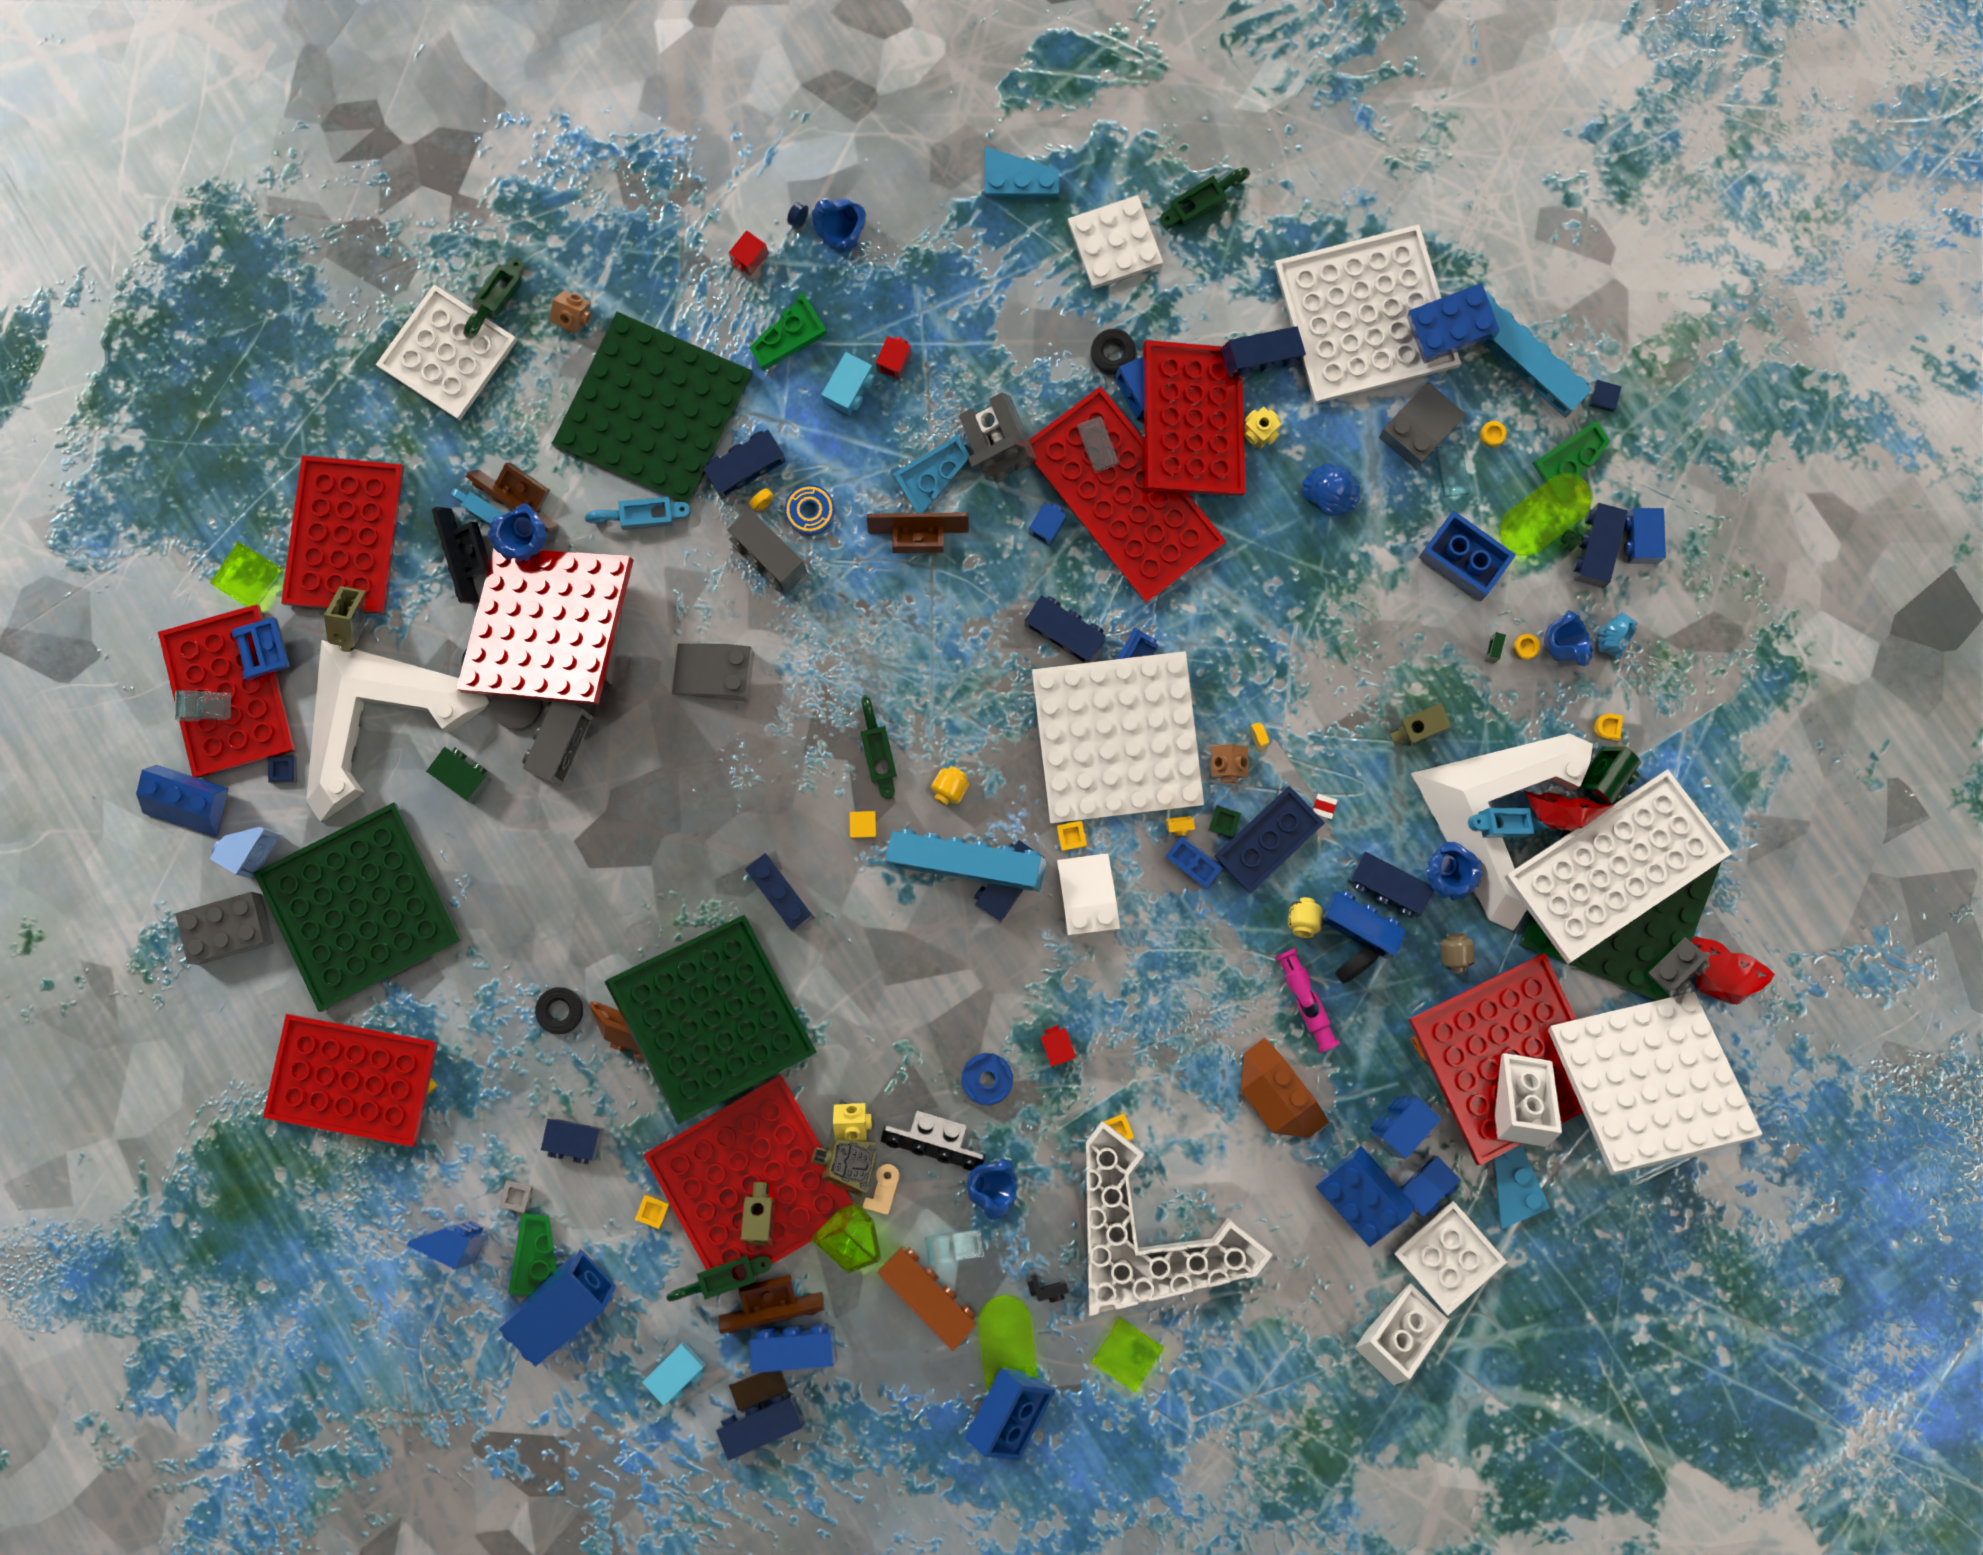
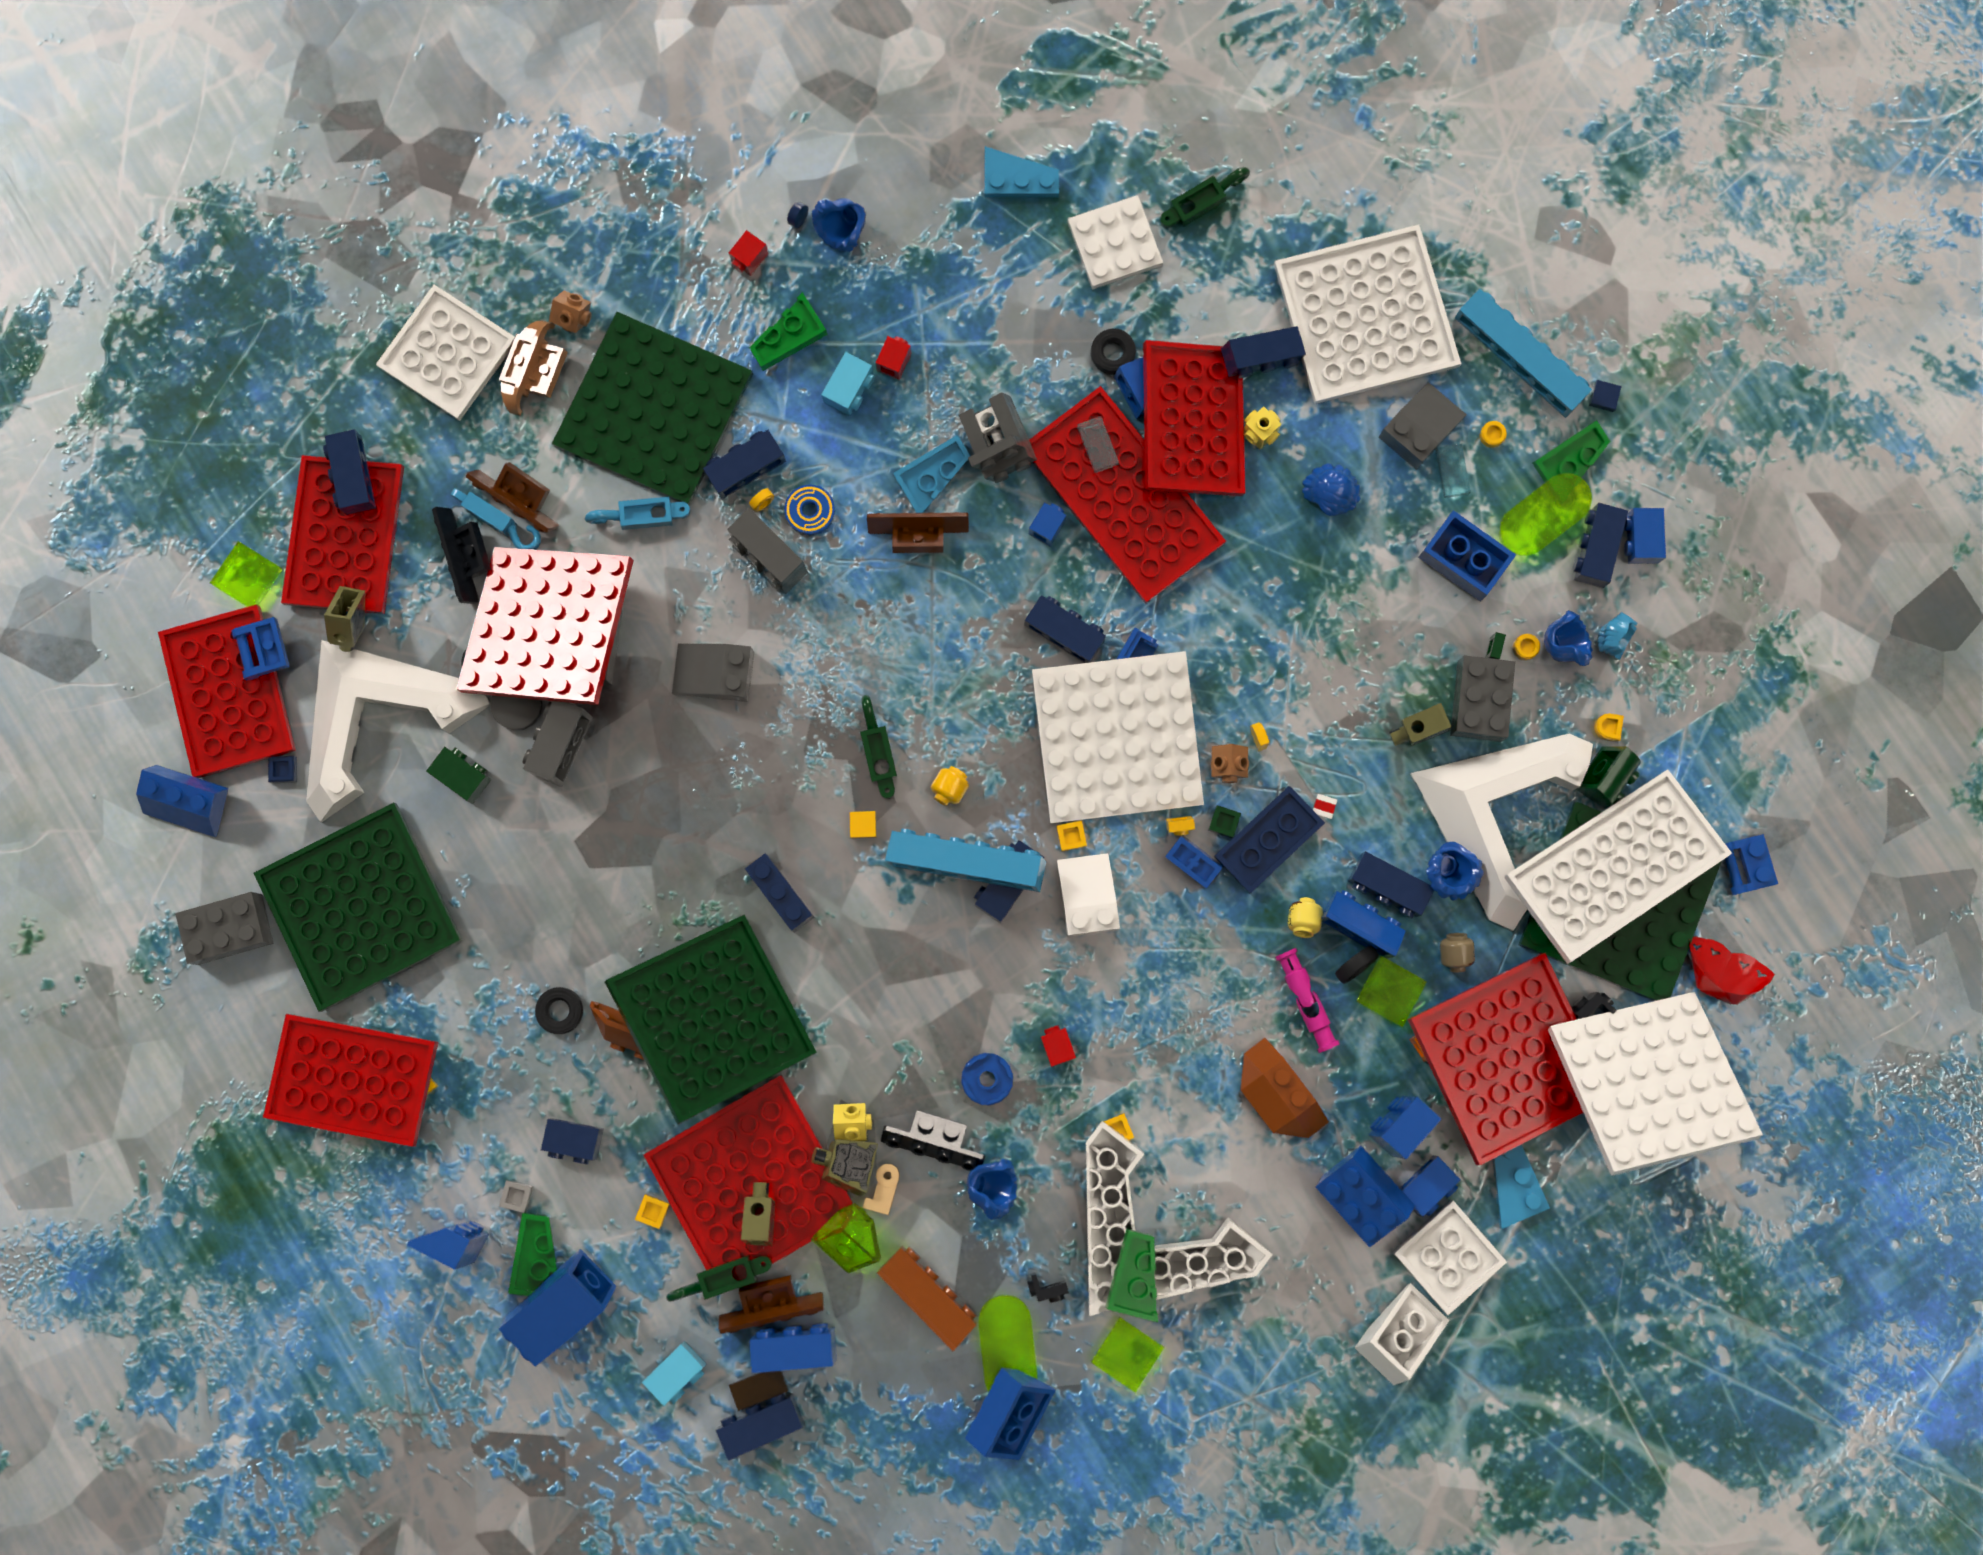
clear light blue plate [175,690,231,721] -> none
light blue slope [209,827,281,879] -> none
dark green piece [463,258,524,338] -> none
blue hair [488,504,548,562] -> none
clear light blue plate [924,1229,984,1265] -> none
blue brick [1407,283,1500,364] -> none
dark azure piece [1468,808,1550,838] -> none
white slope [1495,1053,1562,1147] -> none
red piece [1523,789,1614,831] -> none
dark green plate [1559,526,1583,552] -> none
dark grey bracket [1648,937,1711,997] -> none
none -> dark blue brick [323,429,376,515]
none -> medium nougat plate [499,320,568,416]
none -> green wing [1105,1229,1158,1322]
none -> clear neon green tile [1355,956,1427,1027]
none -> dark grey brick [1450,655,1516,742]
none -> black bracket [1572,992,1616,1019]
none -> blue plate [1725,834,1778,896]

